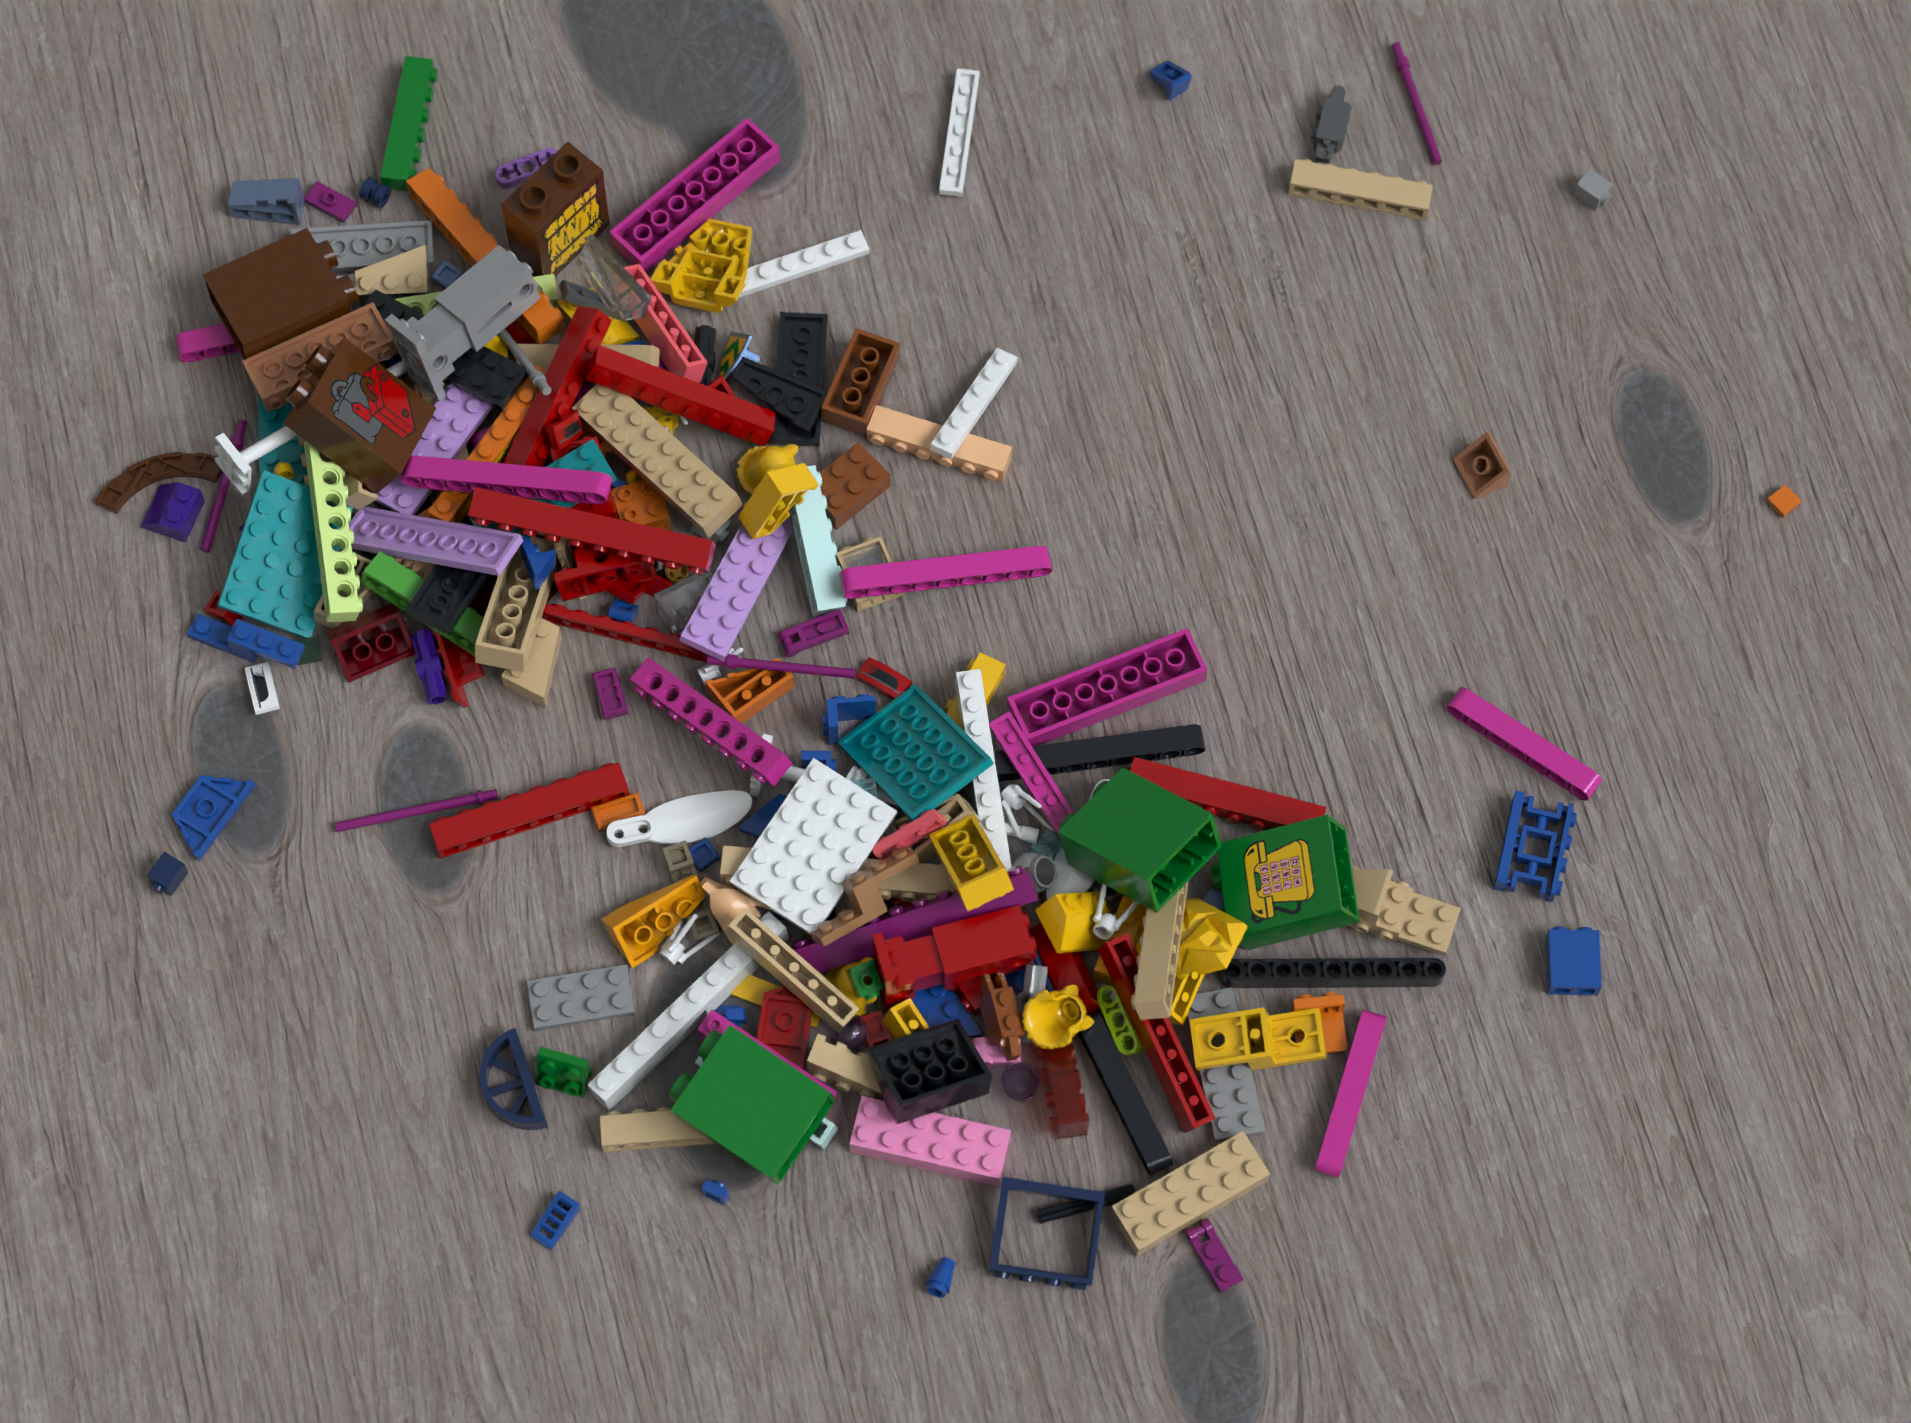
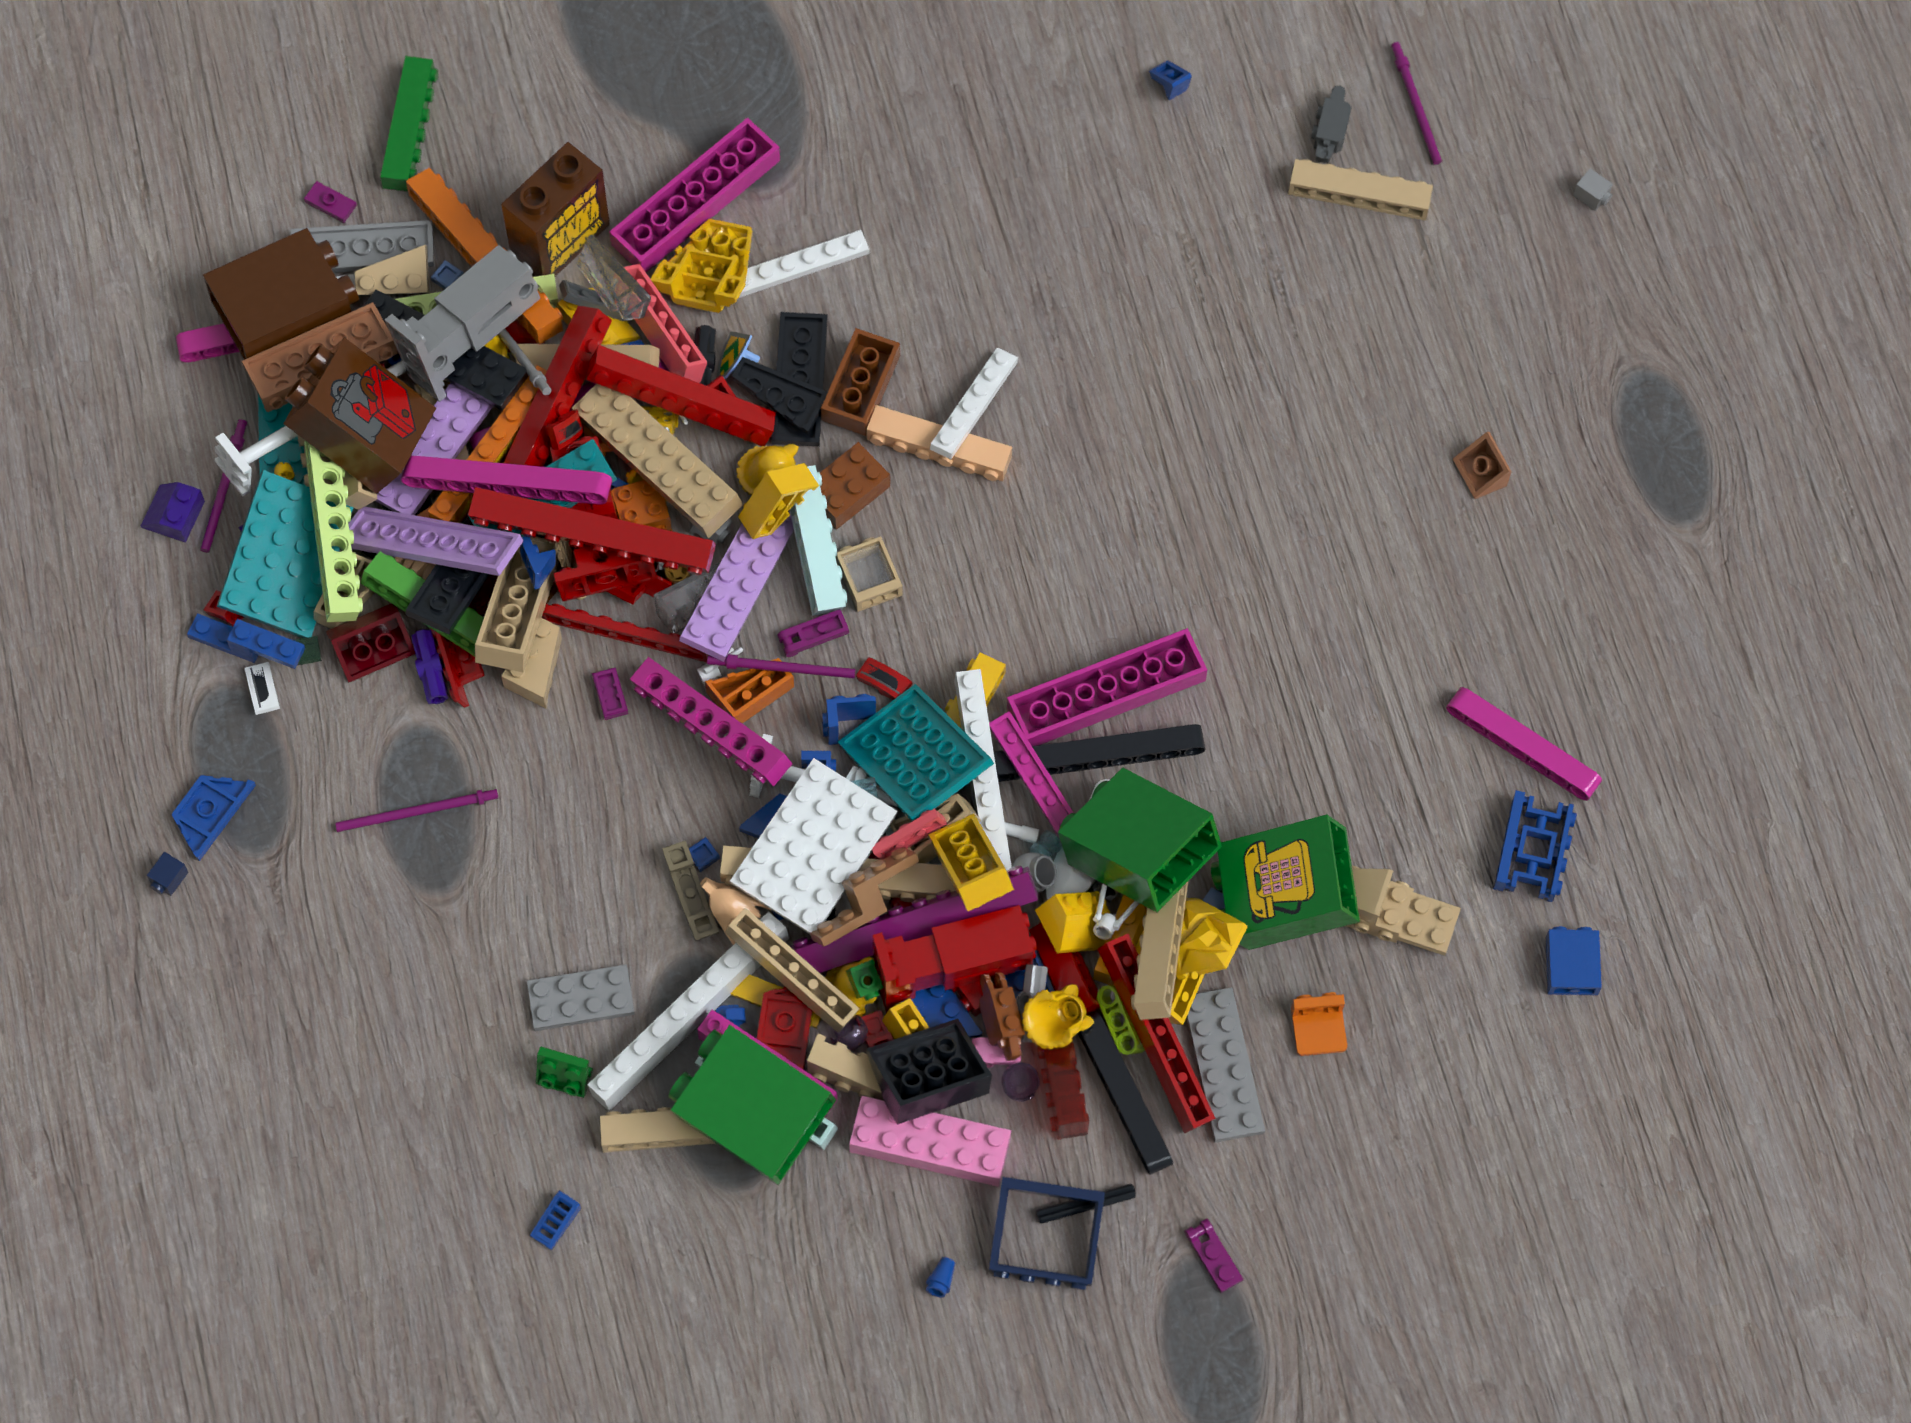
reddish brown tile [94,452,223,514] -> none
sand blue wedge [228,178,305,225] -> none
dark blue wheel [359,177,391,208] -> none
red brick [429,763,629,859] -> none
dark blue window [479,1028,548,1130] -> none
medium lavender beam [495,148,557,189] -> none
orange tile [591,792,646,832] -> none
light orange wedge [601,874,706,968] -> none
white plant [606,790,752,847] -> none
blue plate [608,599,639,623] -> none
white plant [659,914,720,966] -> none
blue plate [701,1179,729,1206] -> none
dark pink beam [839,546,1053,599] -> none
white plate [939,69,980,197] -> none
white plant [1001,784,1054,839] -> none
tan brick [1110,1131,1270,1257] -> none
red brick [1130,757,1327,830] -> none
yellow bracket [1190,1007,1327,1071] -> none
black beam [1220,958,1446,988] -> none
dark pink beam [1314,1009,1387,1178] -> none
orange tile [1766,485,1802,518] -> none

